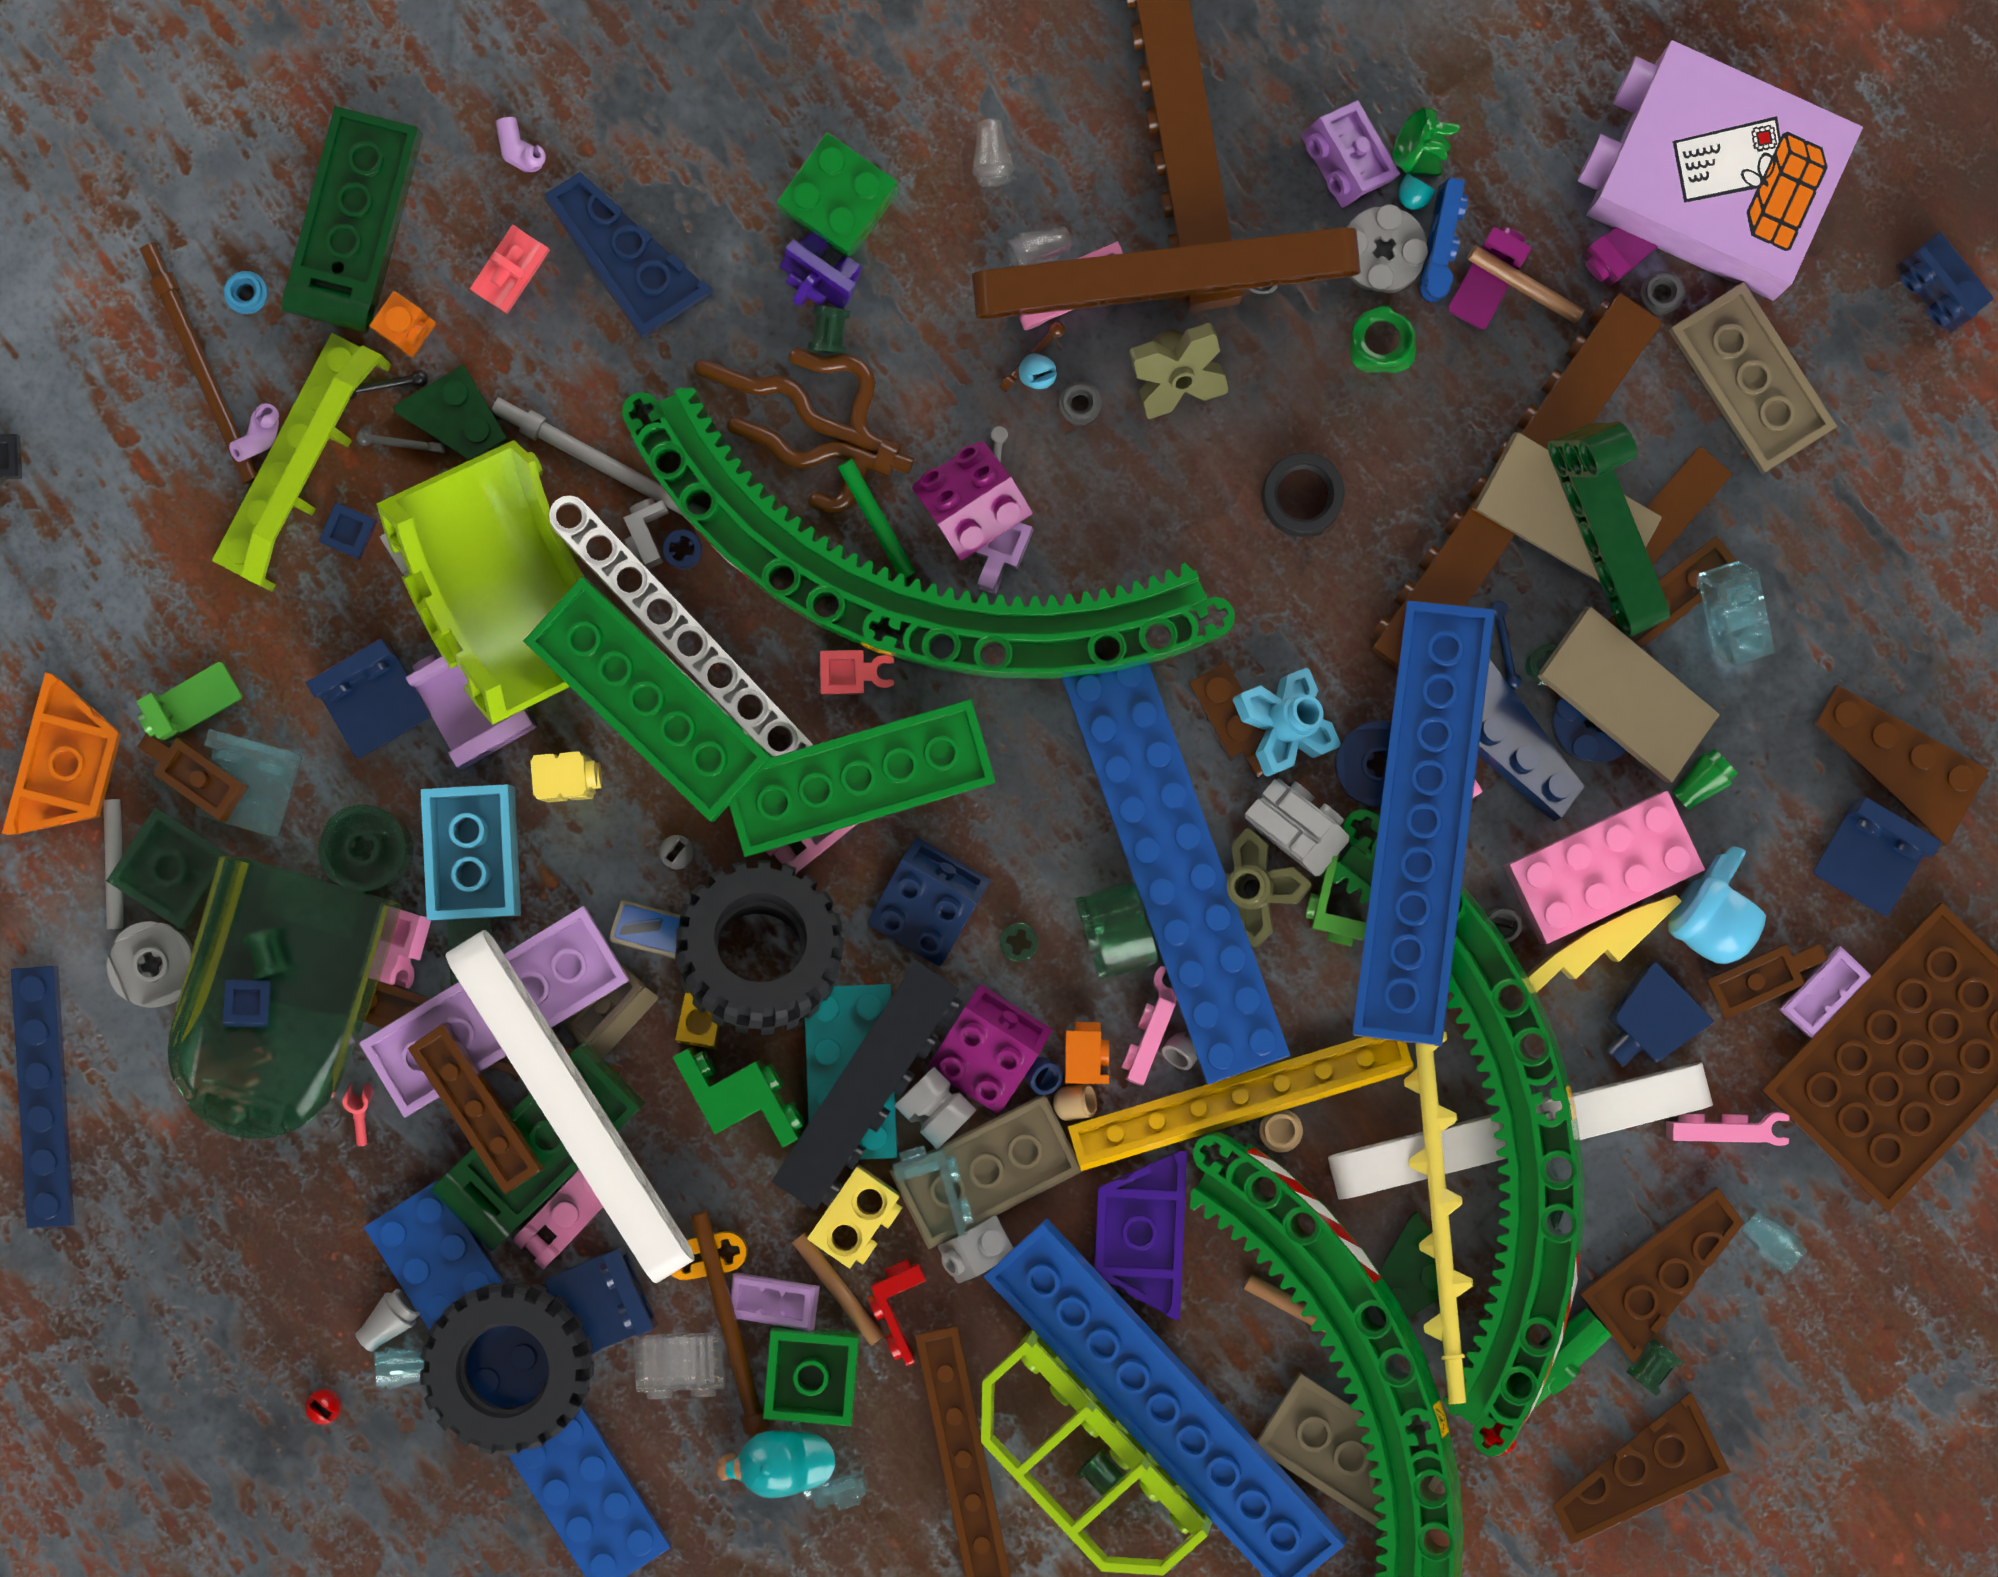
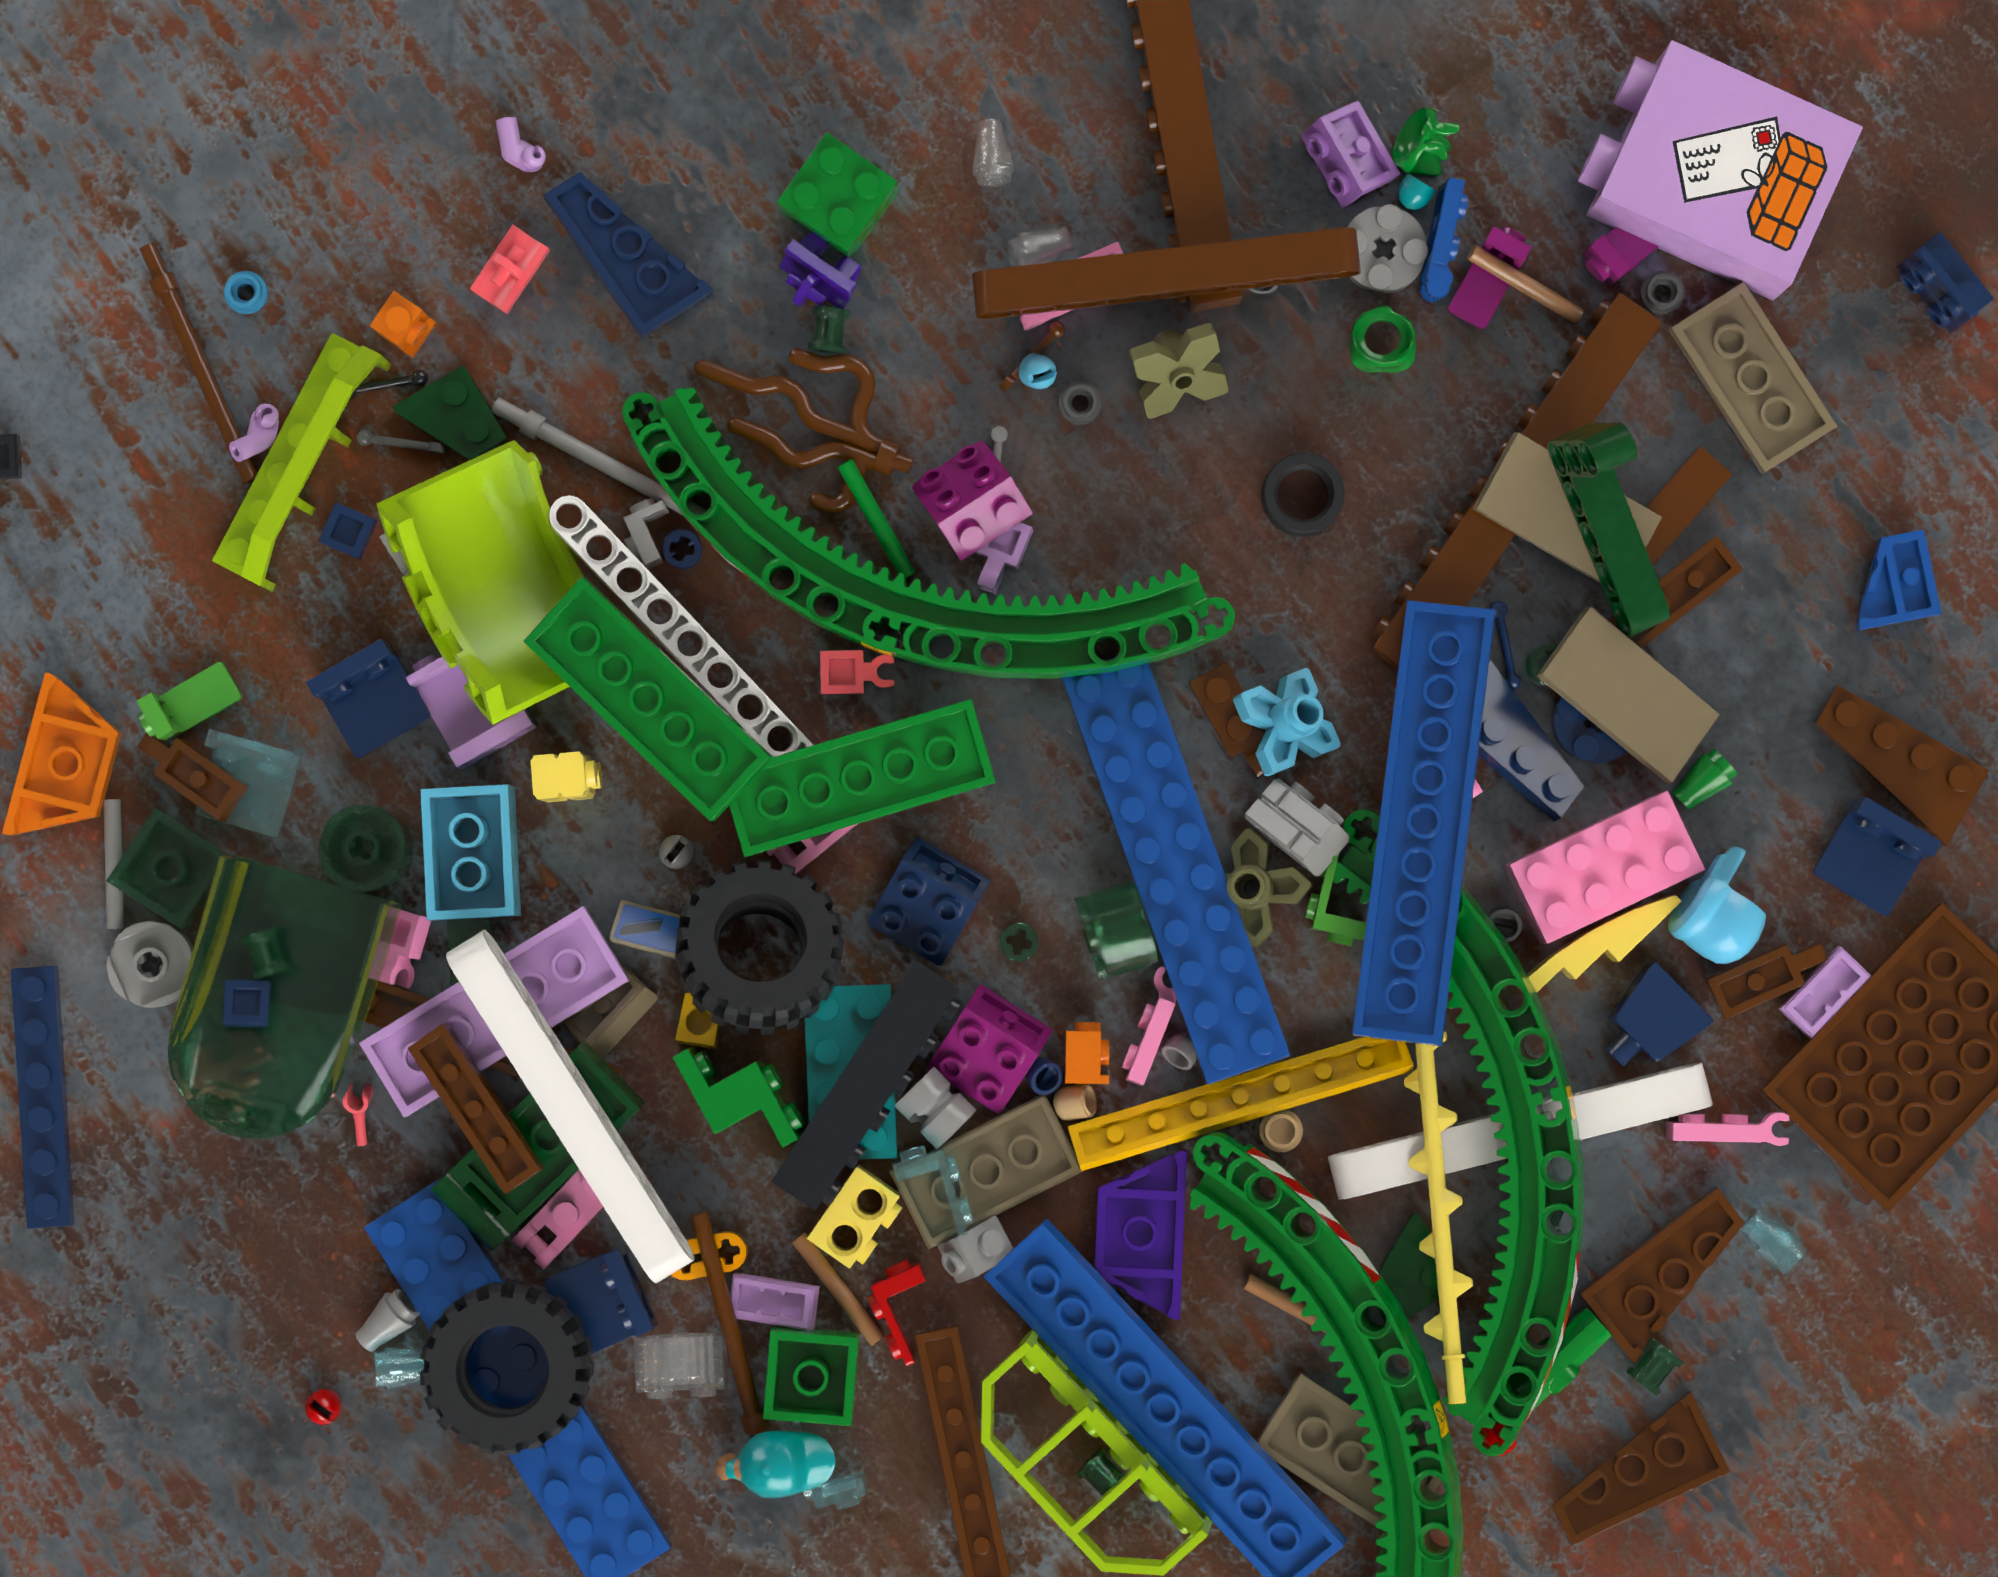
dark green hinge [281,106,423,333] -> none
dark blue plate [1335,721,1392,808] -> none
clear light blue brick [1697,561,1775,666] -> none
none -> blue wing [1855,529,1942,631]

